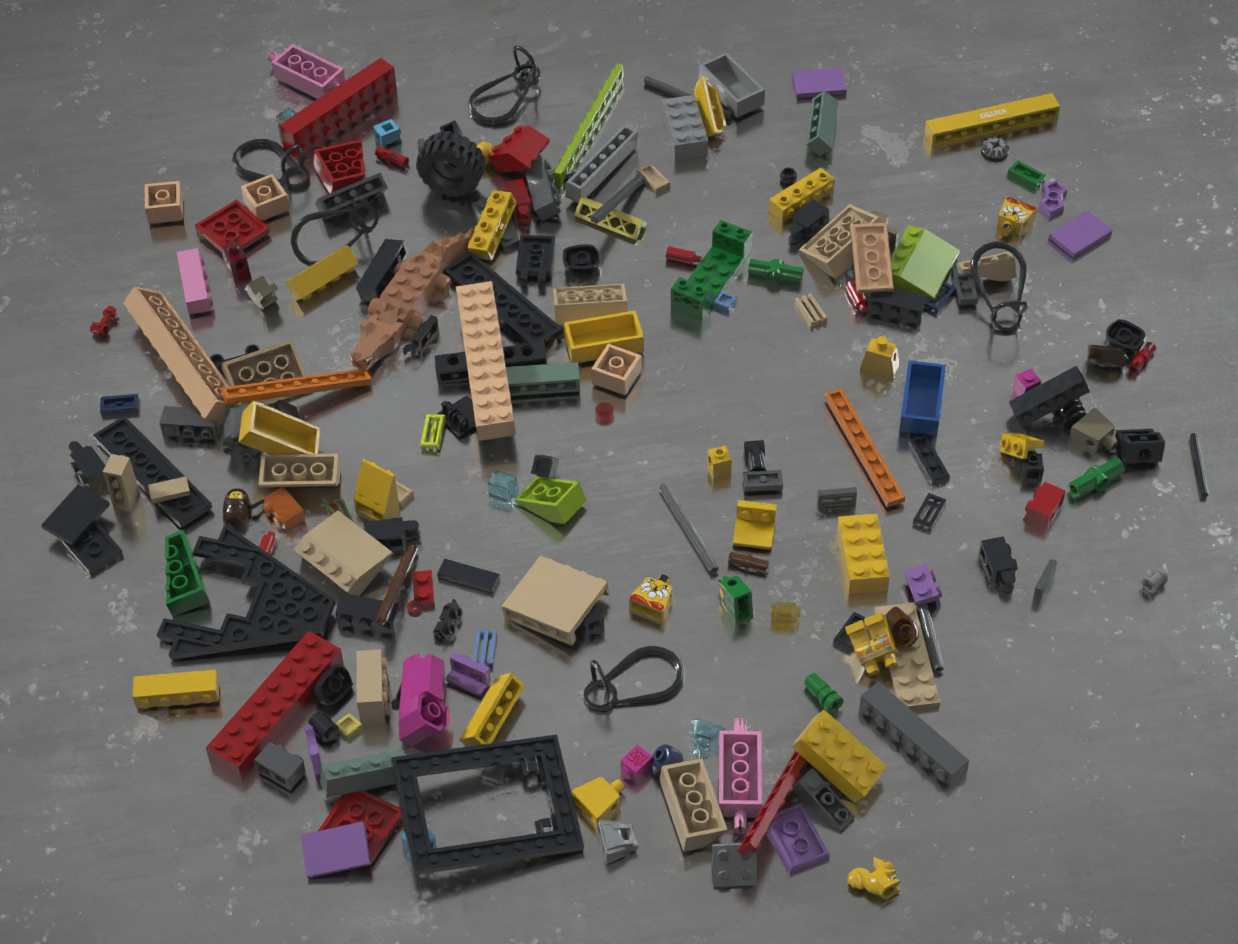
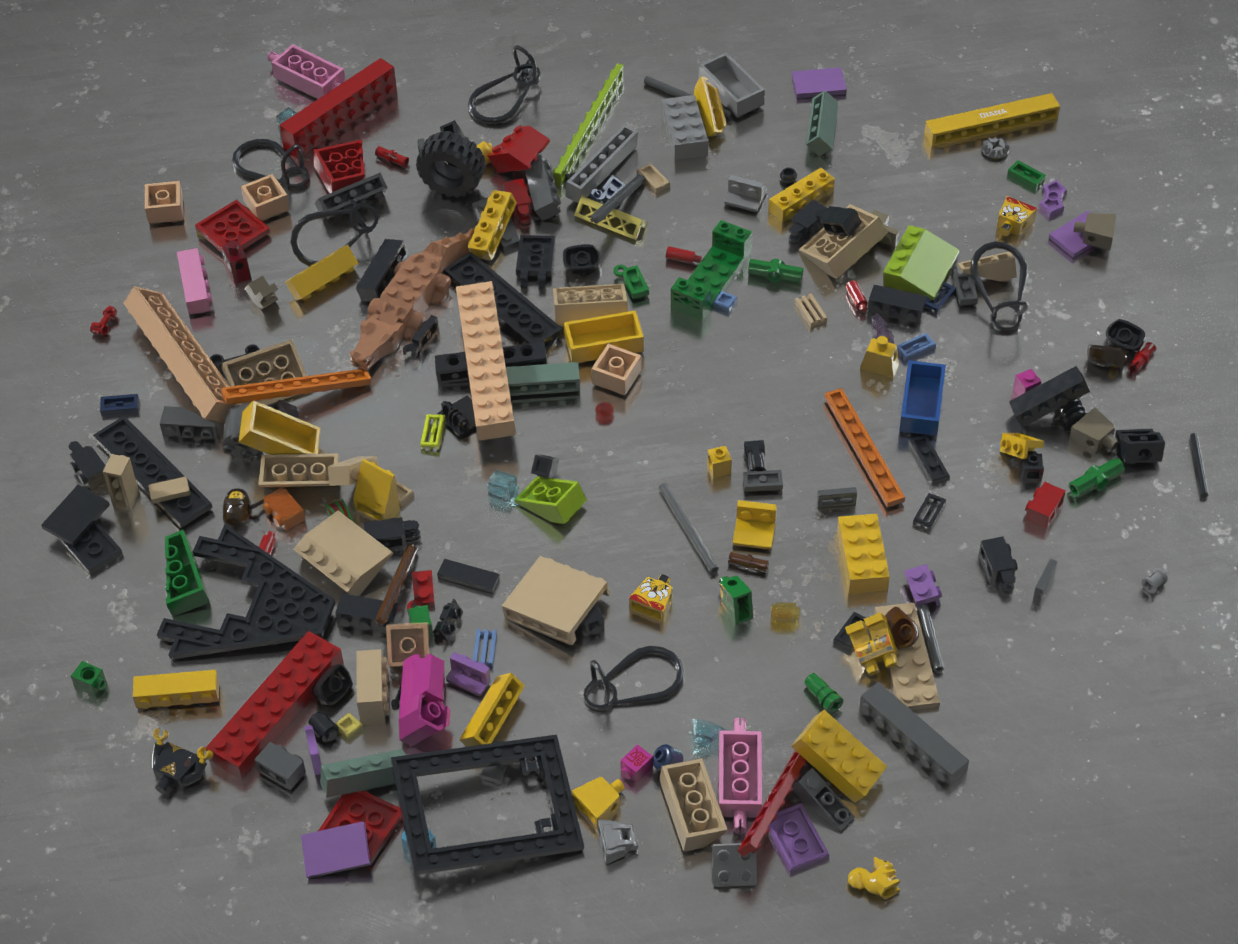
medium azure brick [374,119,402,148] -> none
light nougat tile [850,223,894,293] -> none
none -> green brick [71,661,106,696]
none -> black torso [152,728,213,794]
none -> tan brick [328,456,379,486]
none -> light nougat brick [386,622,430,667]
none -> green brick [408,605,433,637]
none -> hinge [590,175,626,203]
none -> green hinge [613,264,649,299]
none -> light grey bracket [724,175,767,212]
none -> black hinge [814,206,862,237]
none -> clear purple plate [871,313,895,344]
none -> medium blue tile [897,333,936,362]
none -> dark tan torso [1073,213,1116,250]

